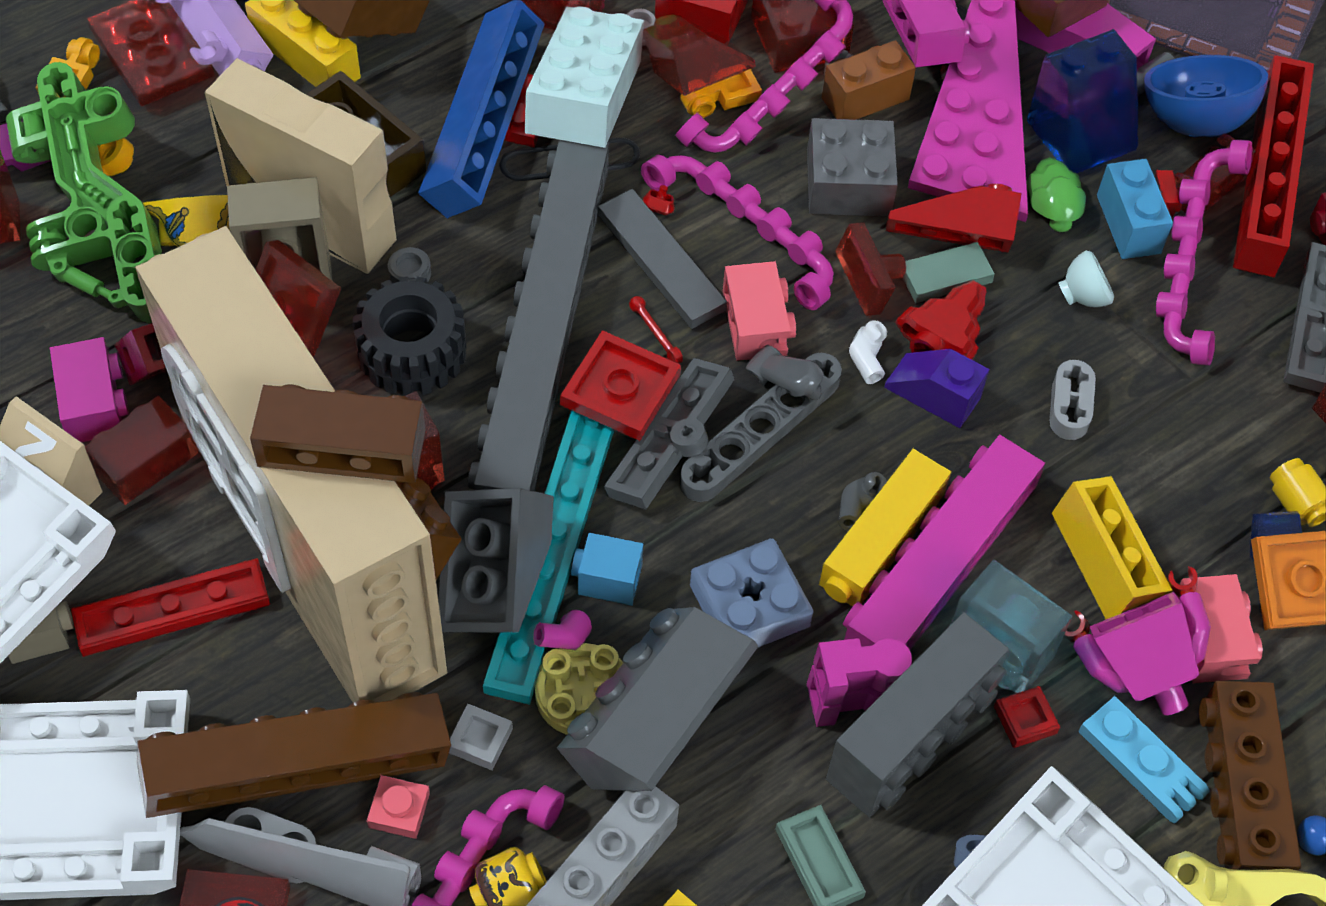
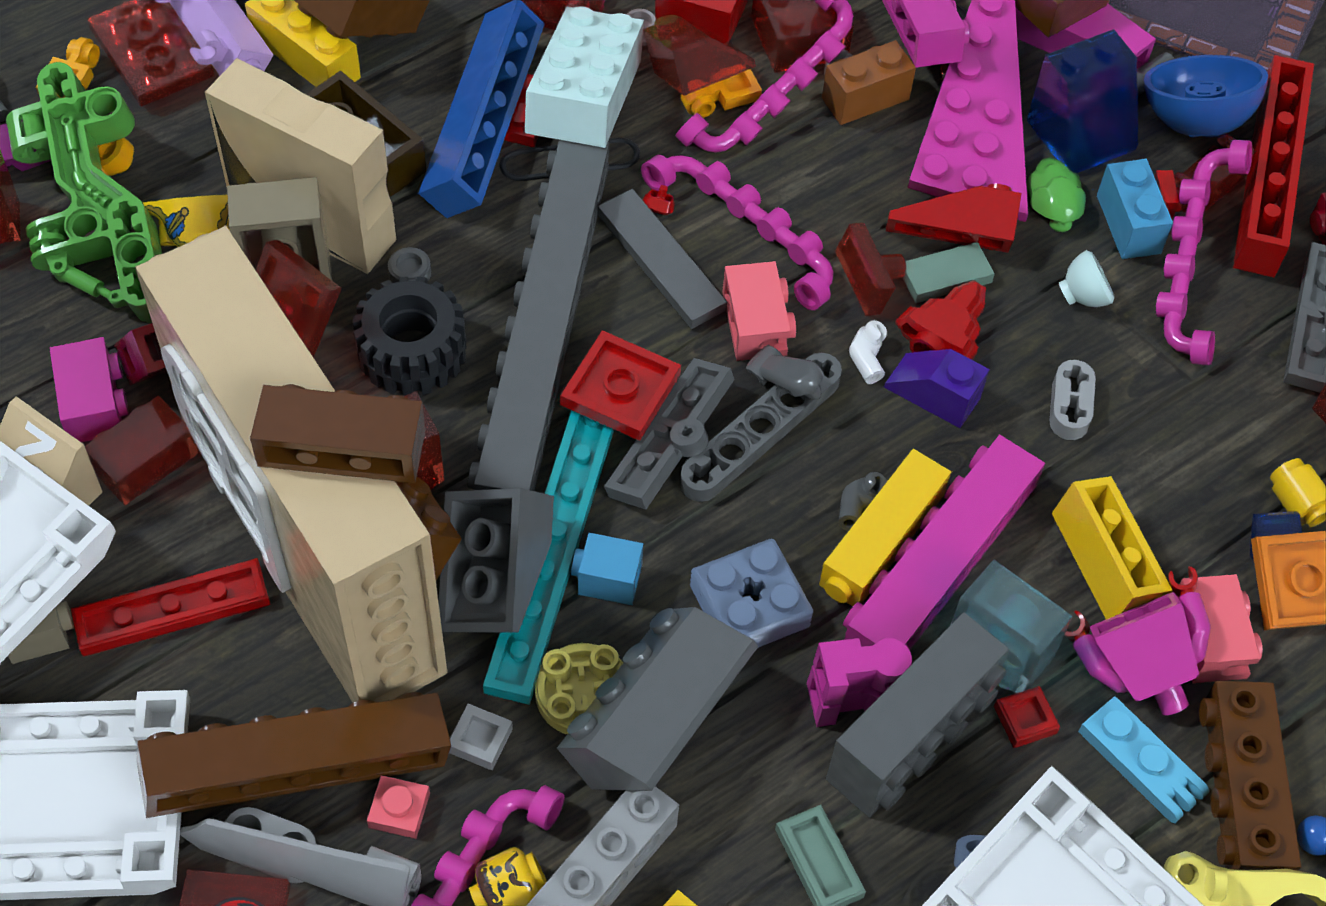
dark pink arm [533,610,592,650] -> none
red hinge [629,296,683,364] -> none
flat silver brick [807,118,897,216] -> none

